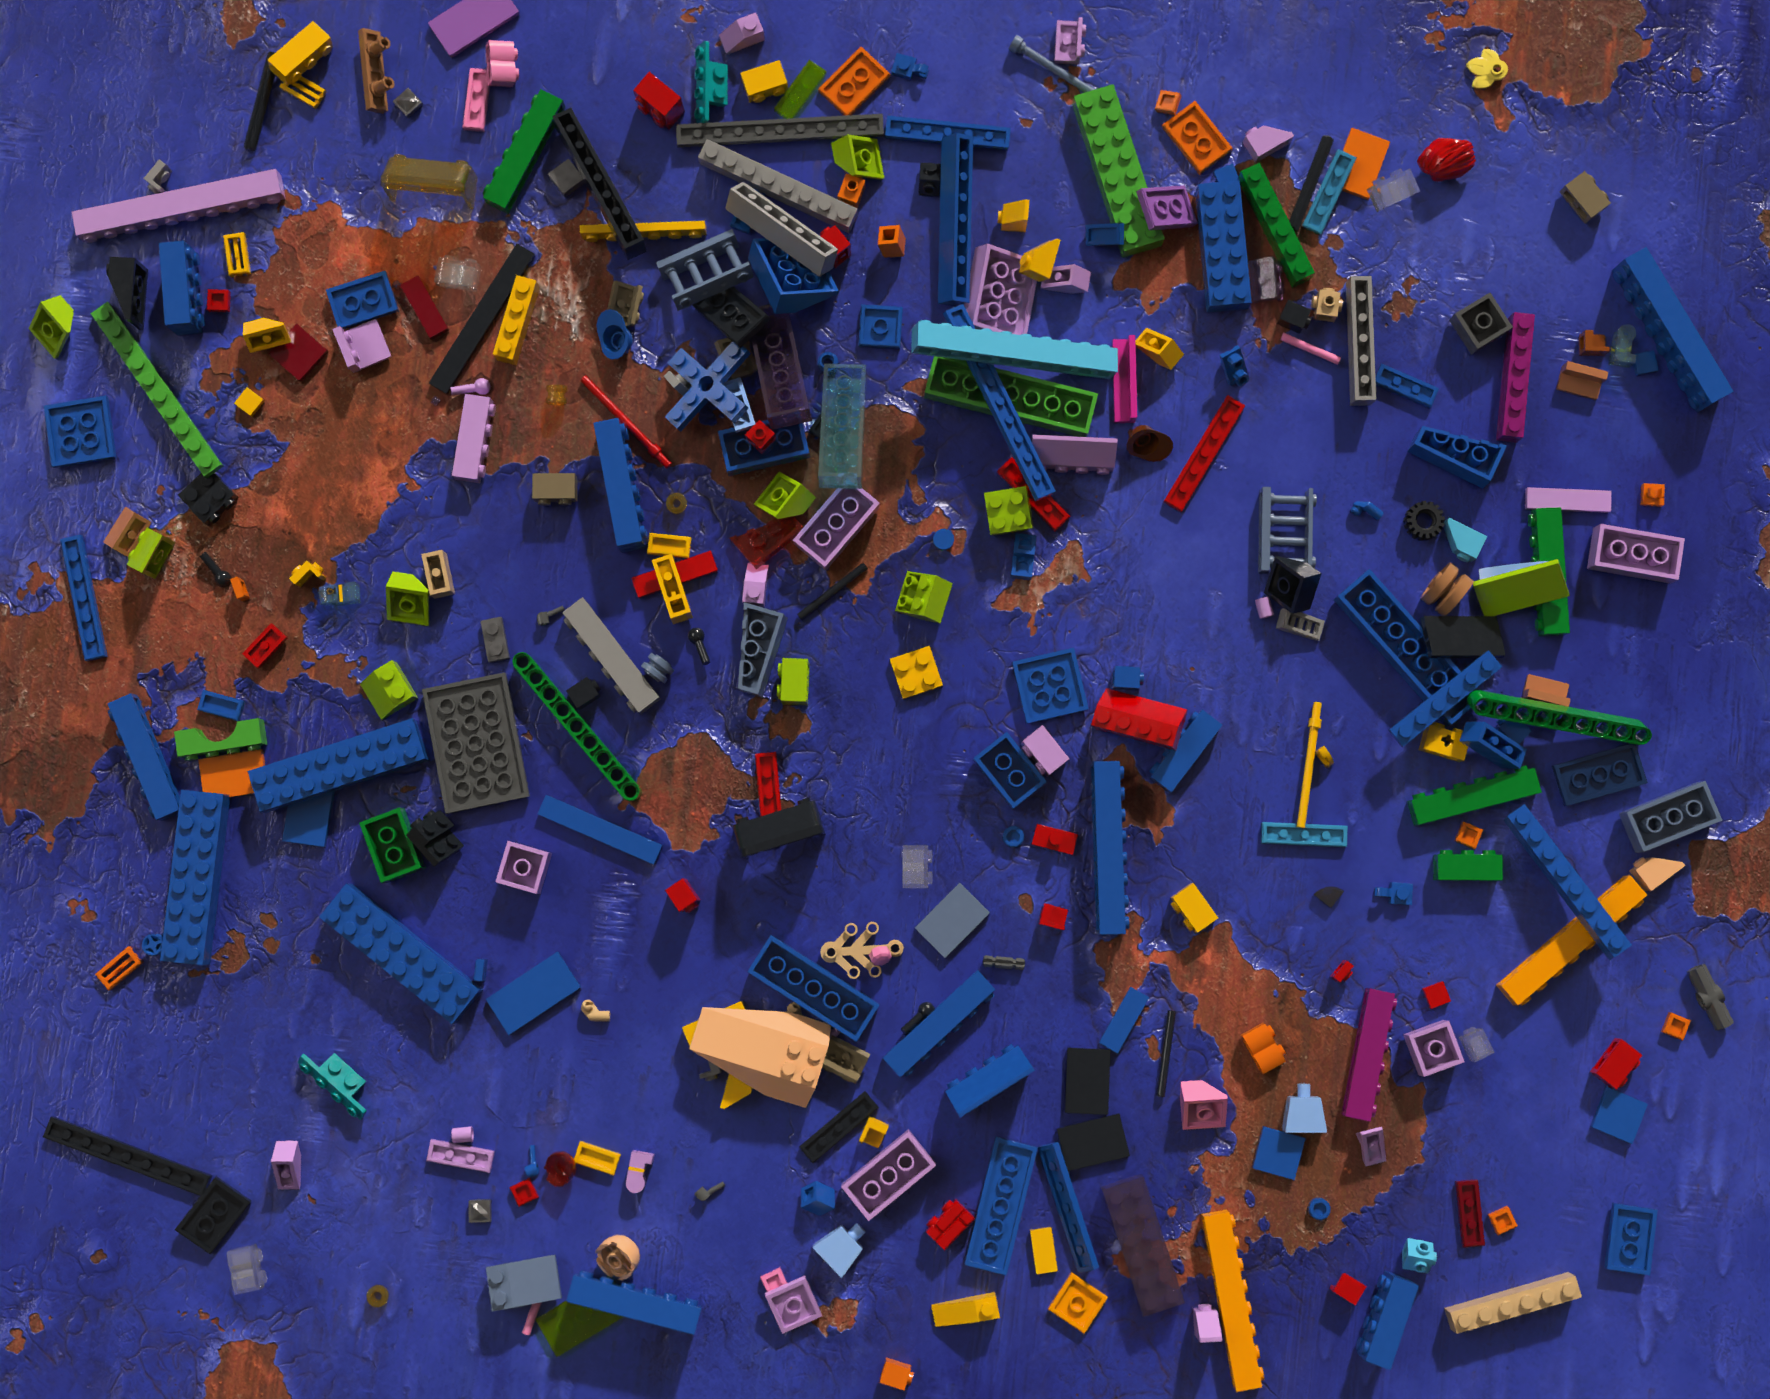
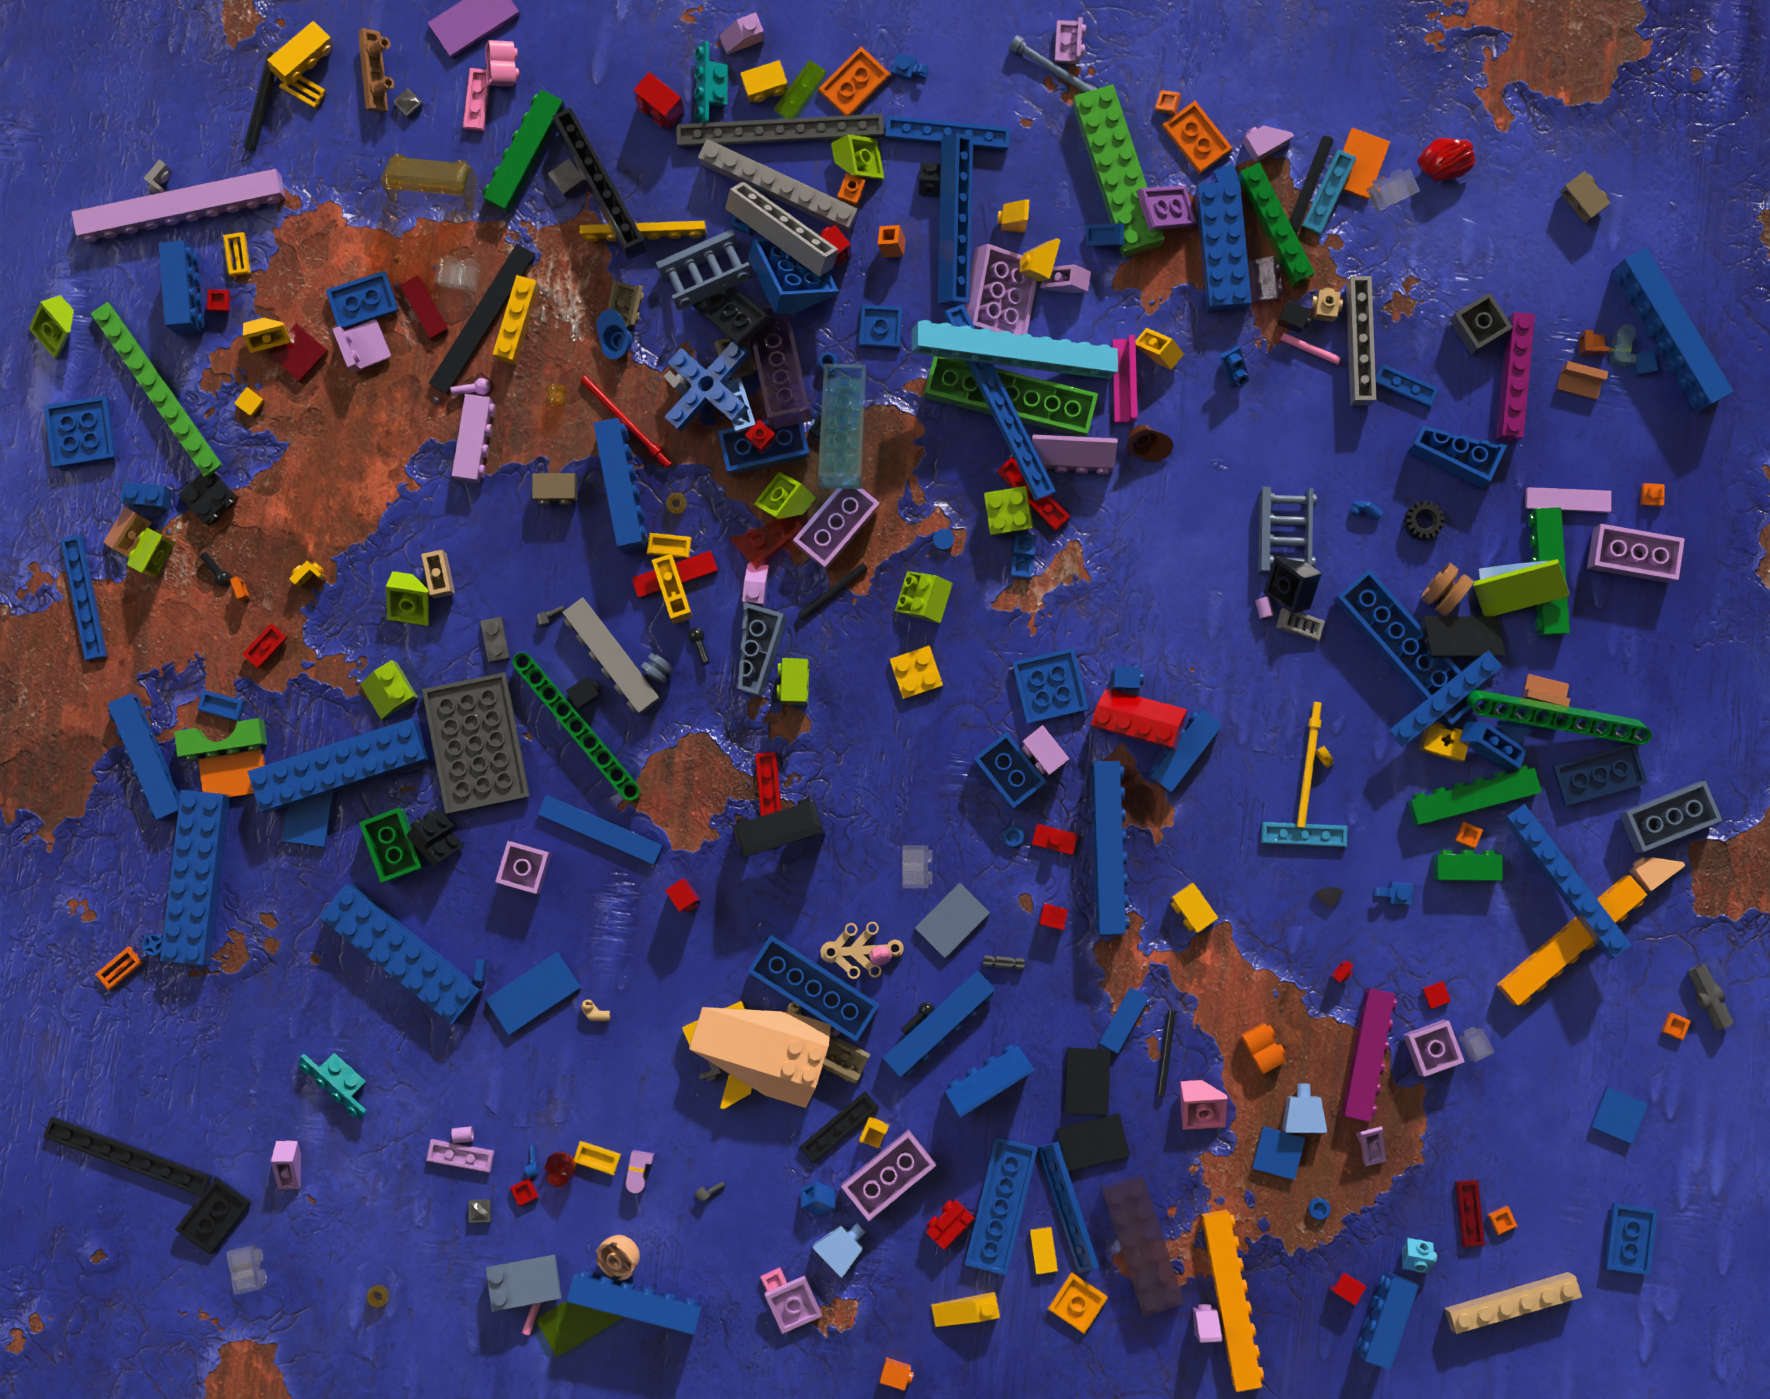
black slope [106,257,148,330] -> none
clear light blue leg [319,581,361,605] -> none
red tile [1163,395,1245,512] -> none
medium azure slope [1443,518,1487,562] -> none
light yellow plate [1466,49,1508,89] -> none
red brick [1590,1038,1642,1089] -> none
none -> blue brick [120,481,172,511]

